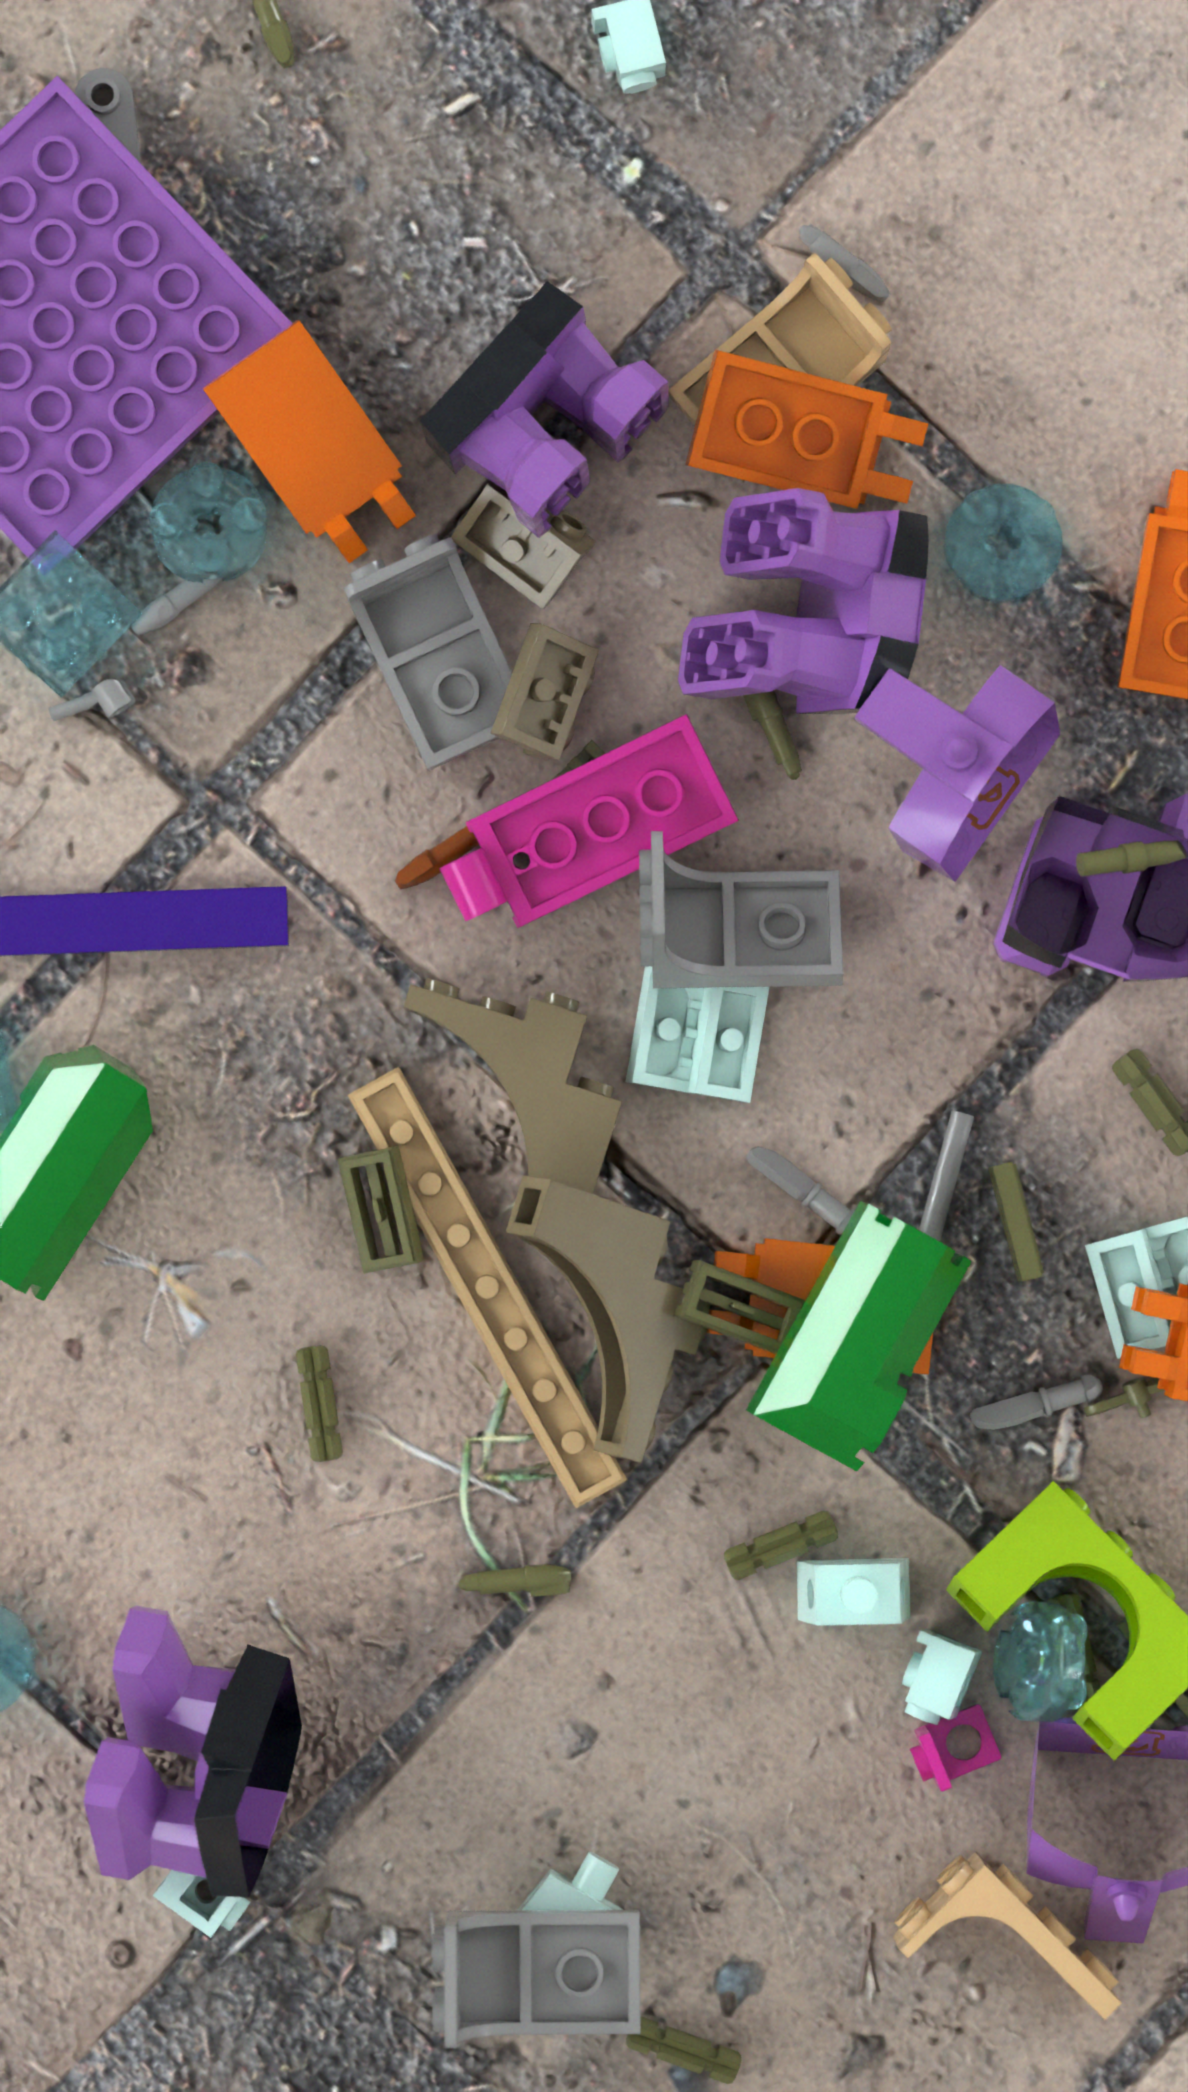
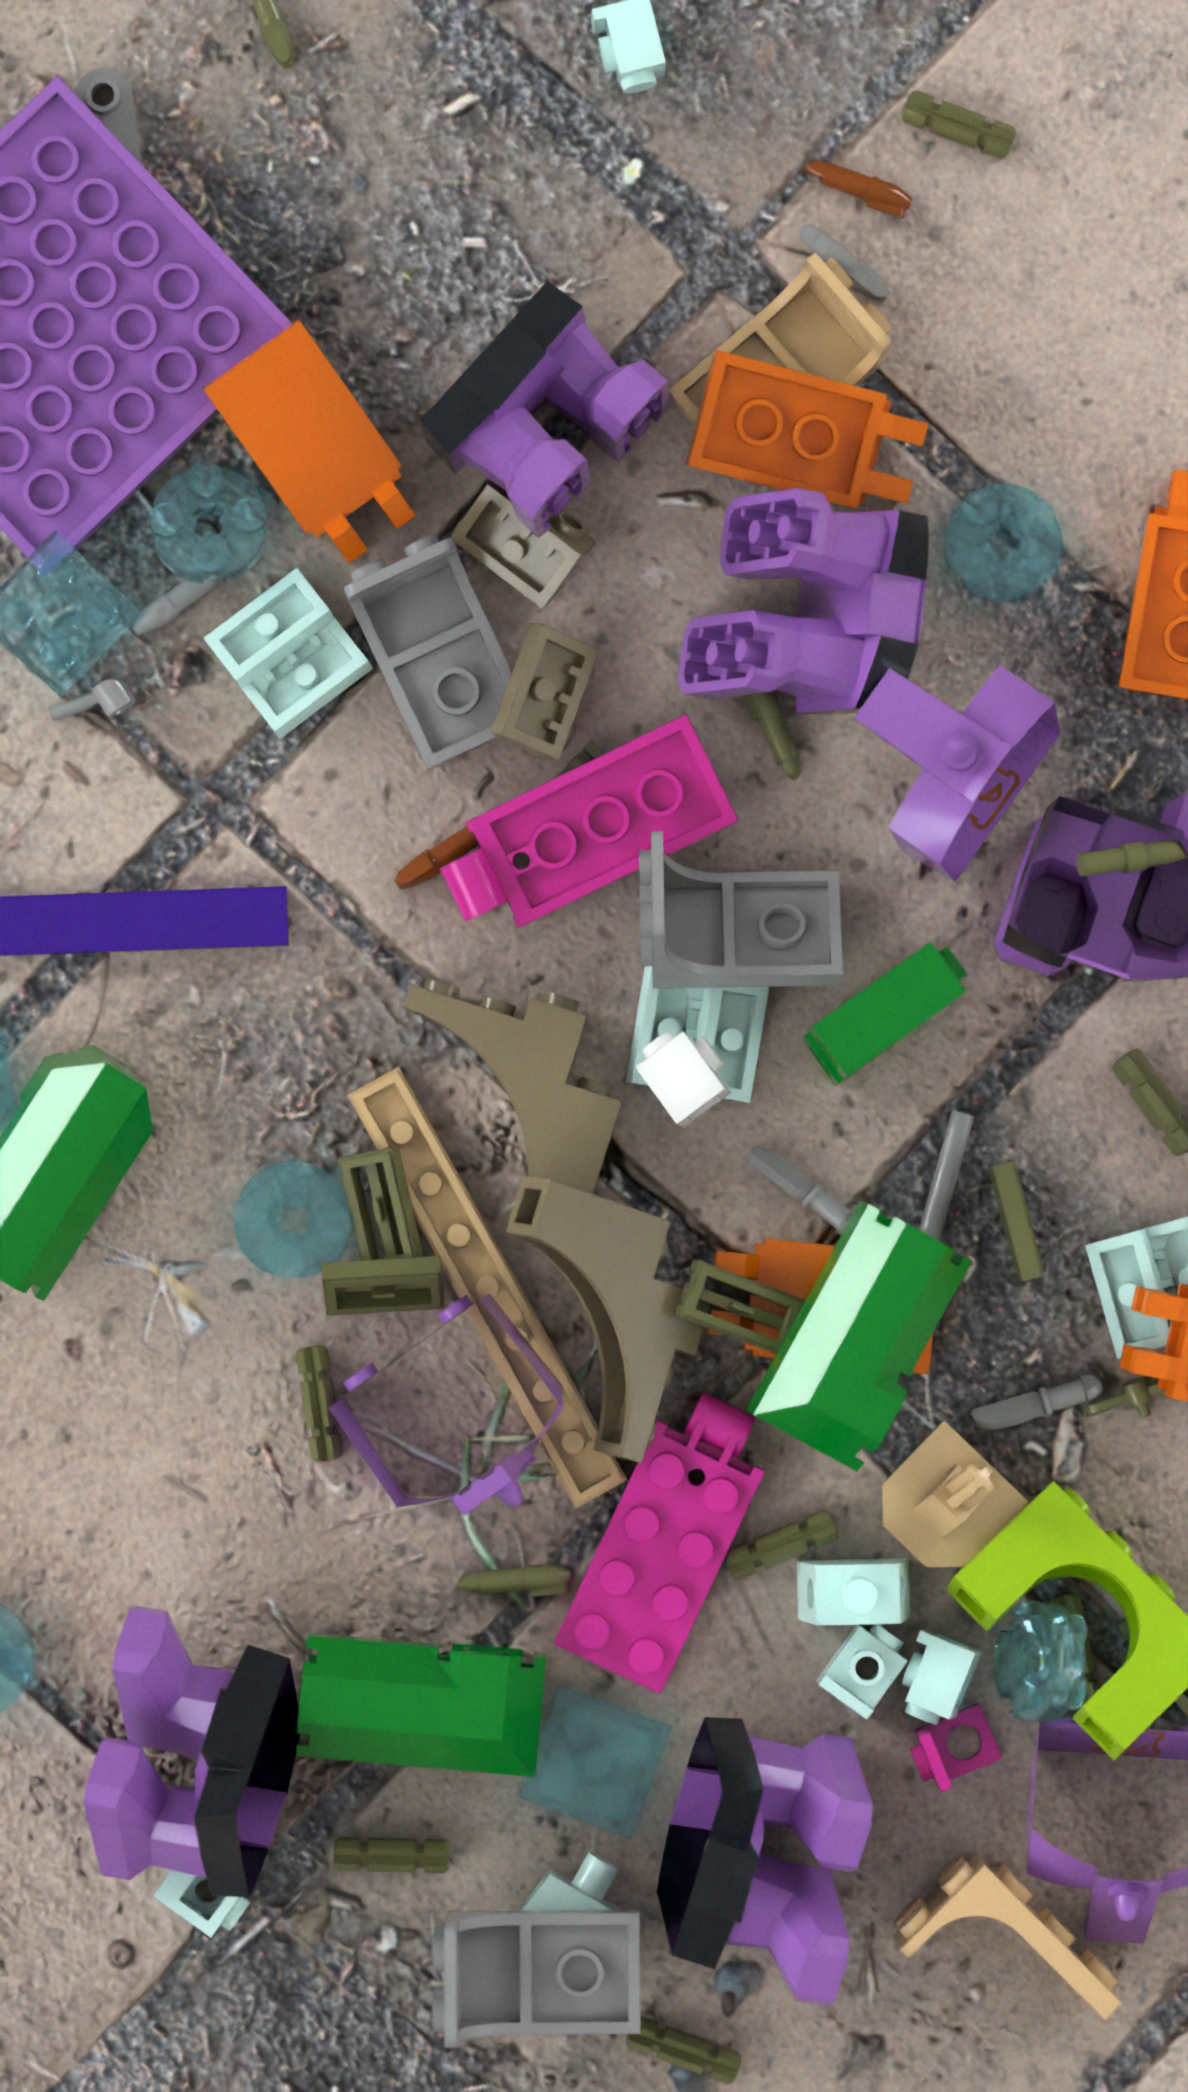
none -> light aqua slope [203,568,373,739]
none -> clear light blue plate [234,1161,352,1278]
none -> green brick [296,1633,546,1777]
none -> olive tile [322,1256,444,1316]
none -> medium lavender piece [328,1293,563,1515]
none -> olive axle [333,1837,450,1873]
none -> clear light blue plate [519,1684,671,1839]
none -> dark pink hinge [553,1392,765,1694]
none -> white brick [635,1031,732,1128]
none -> medium lavender piece [657,1717,873,2006]
none -> green arch [801,942,968,1086]
none -> dark orange piece [805,160,912,219]
none -> light aqua brick [816,1624,908,1720]
none -> tan piece [882,1420,1030,1568]
none -> olive axle [902,91,1016,158]

